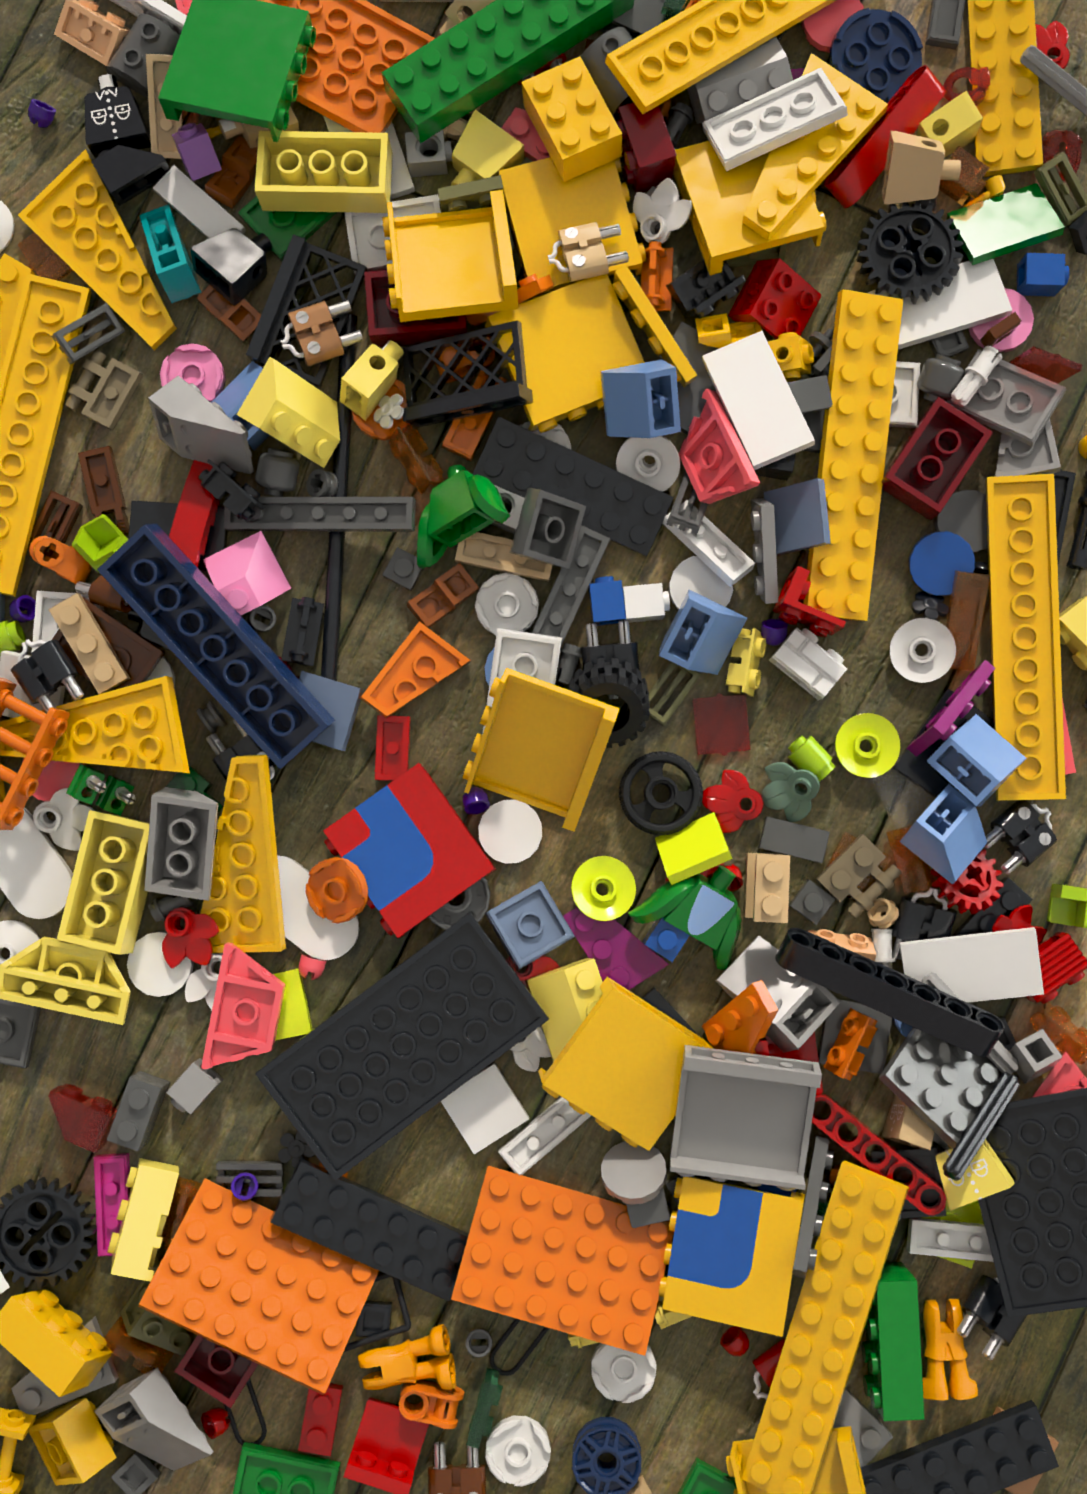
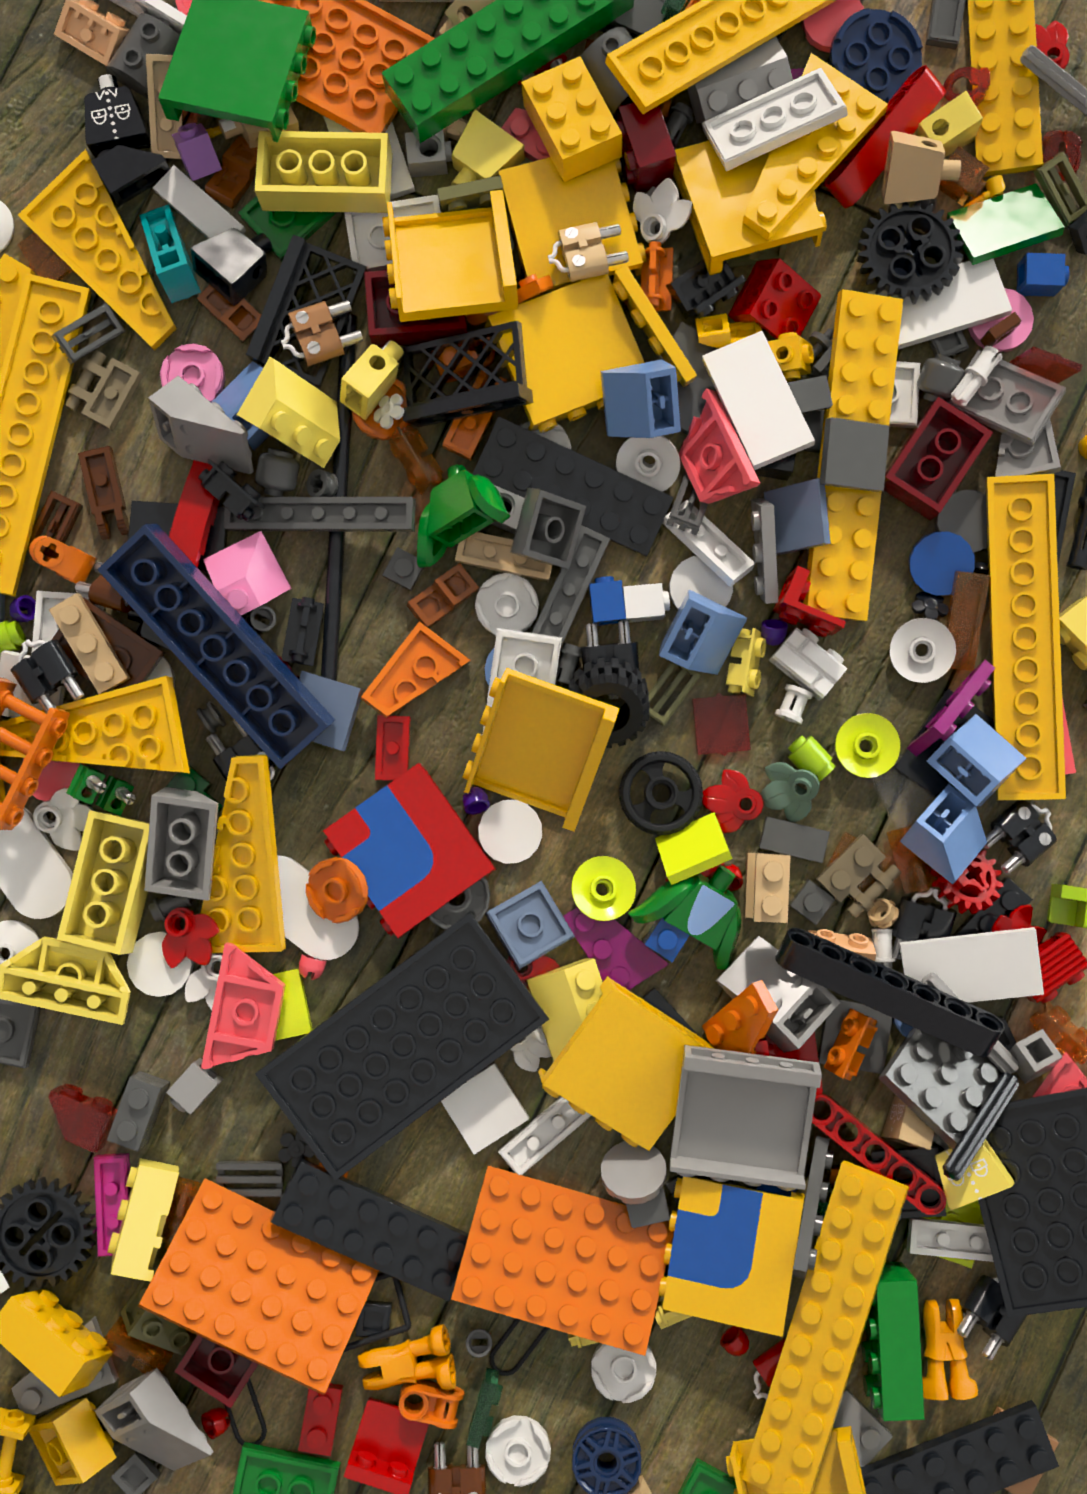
dark purple hinge [28,99,56,128] -> none
lime panel [72,514,129,573] -> none
dark purple hinge [231,1172,259,1201] -> none
none -> white bush [774,684,813,725]
none -> dark grey tile [820,417,889,492]

